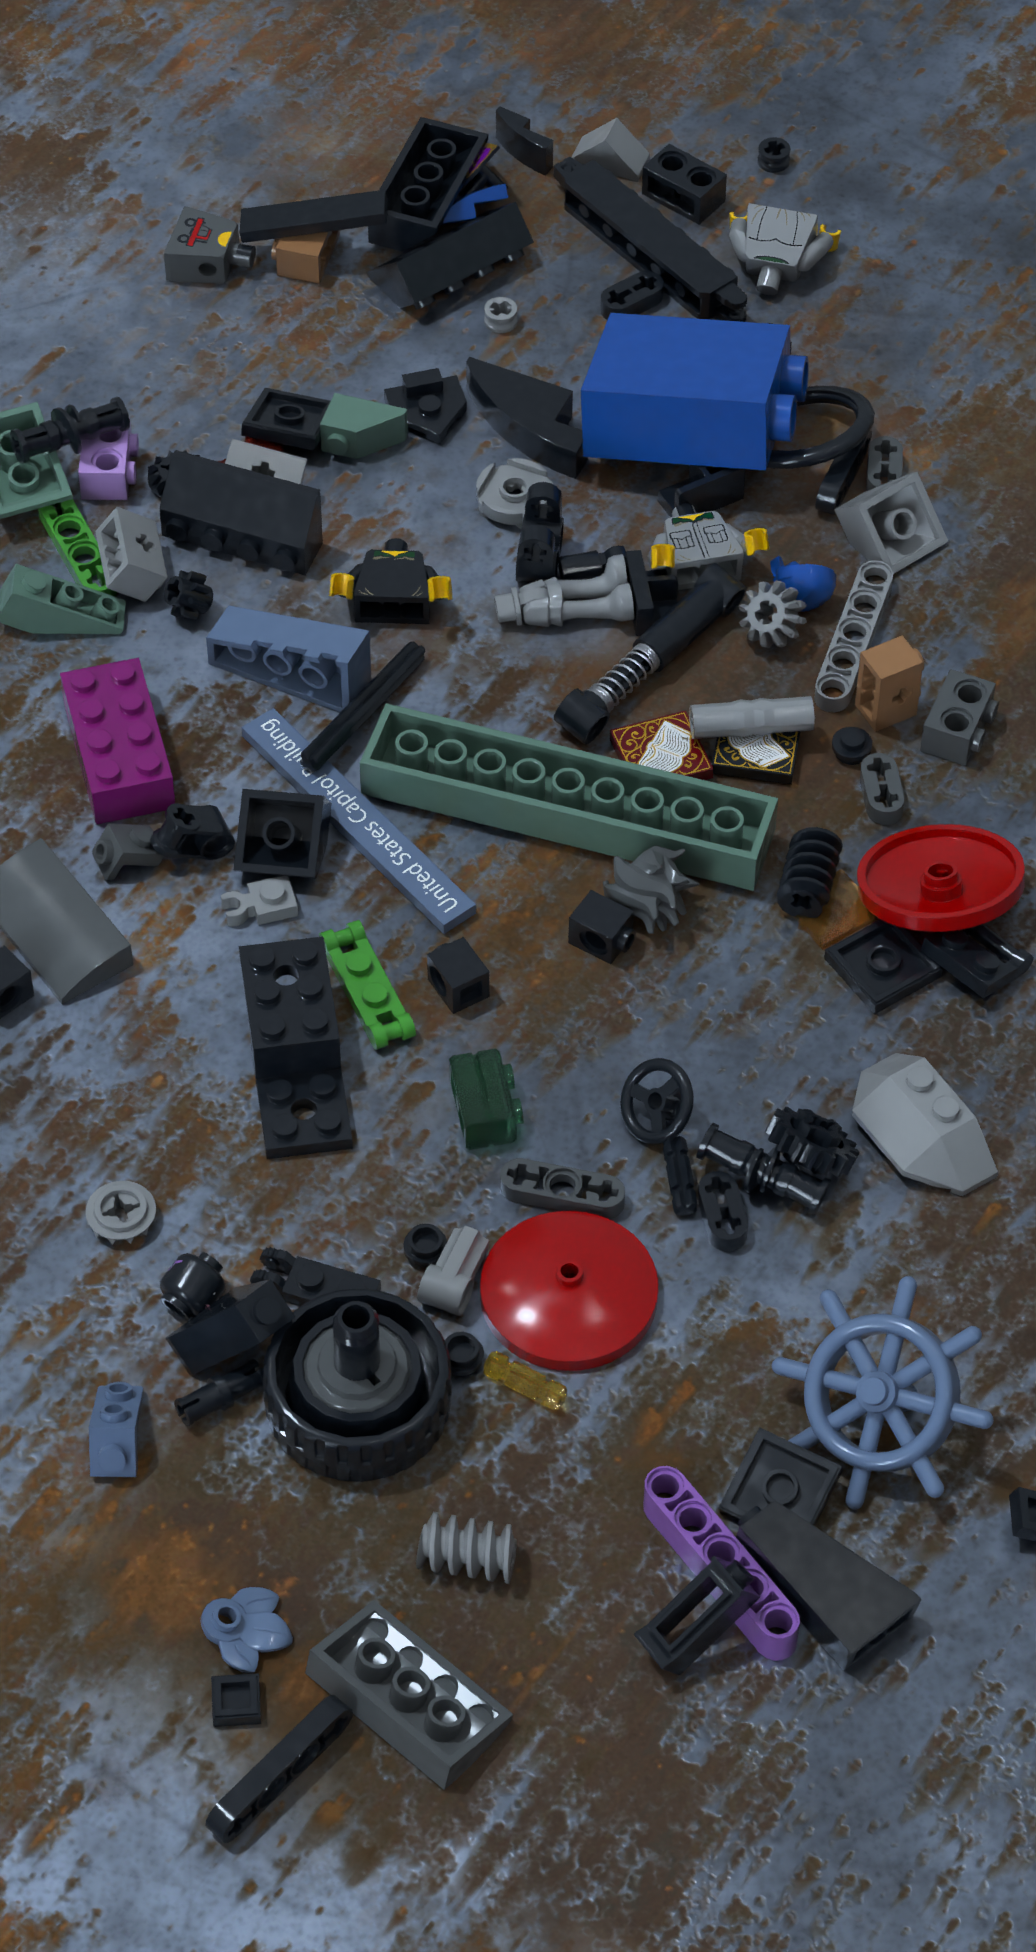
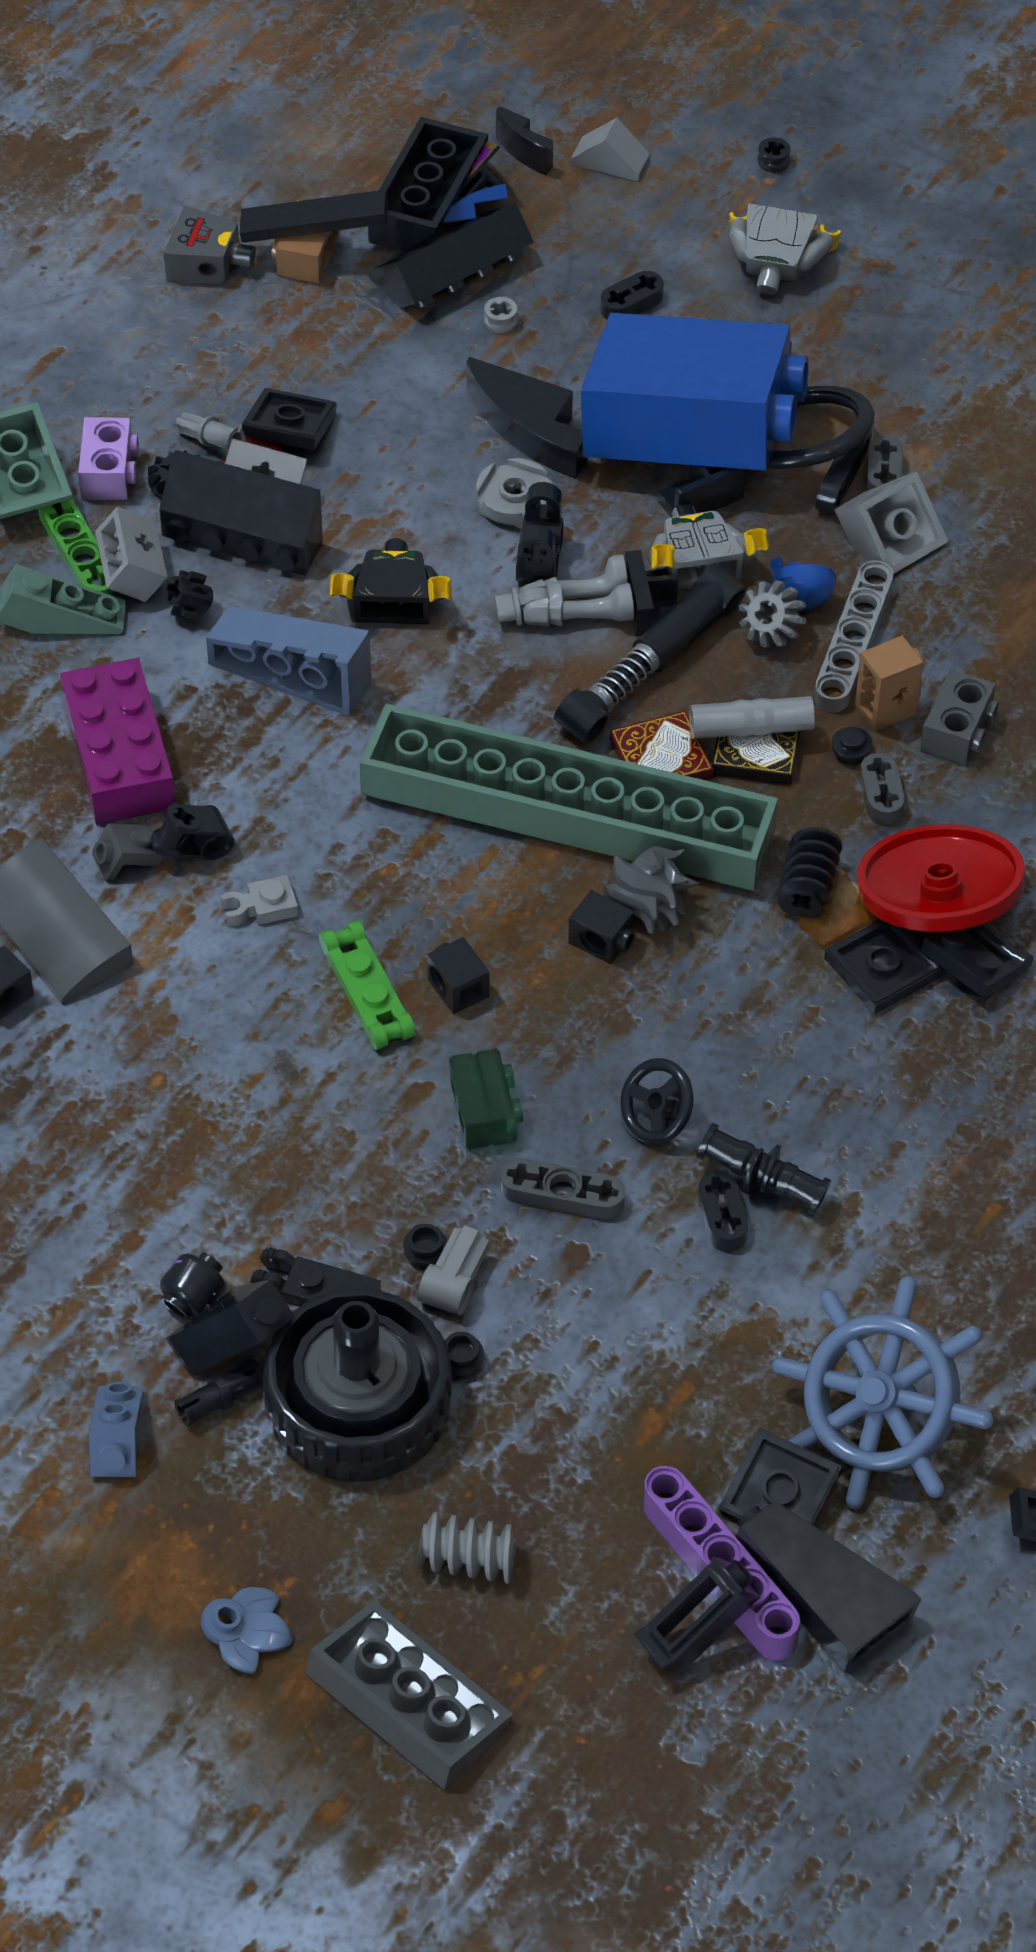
black piece [10,397,130,464] -> none
light grey gear [85,1181,156,1245] -> none
black beam [205,1695,353,1843] -> none
black tile [211,1673,261,1727] -> none
black slope [233,789,332,879] -> none
black bracket [239,936,353,1159] -> none
sand blue tile [241,708,476,934] -> none
black axle [300,641,425,772] -> none
sand green slope [320,393,408,459] -> none
black plate [384,368,467,444] -> none
red dish [480,1211,658,1371] -> none
clear yellow axle [483,1351,567,1410] -> none
black hinge [553,157,747,322] -> none
black bar [558,545,625,580] -> none
black brick [642,144,727,225] -> none
black axle [663,1136,697,1216] -> none
black gear [765,1107,860,1177] -> none
light grey wedge [852,1053,998,1196] -> none
none -> light grey axle [175,411,245,451]

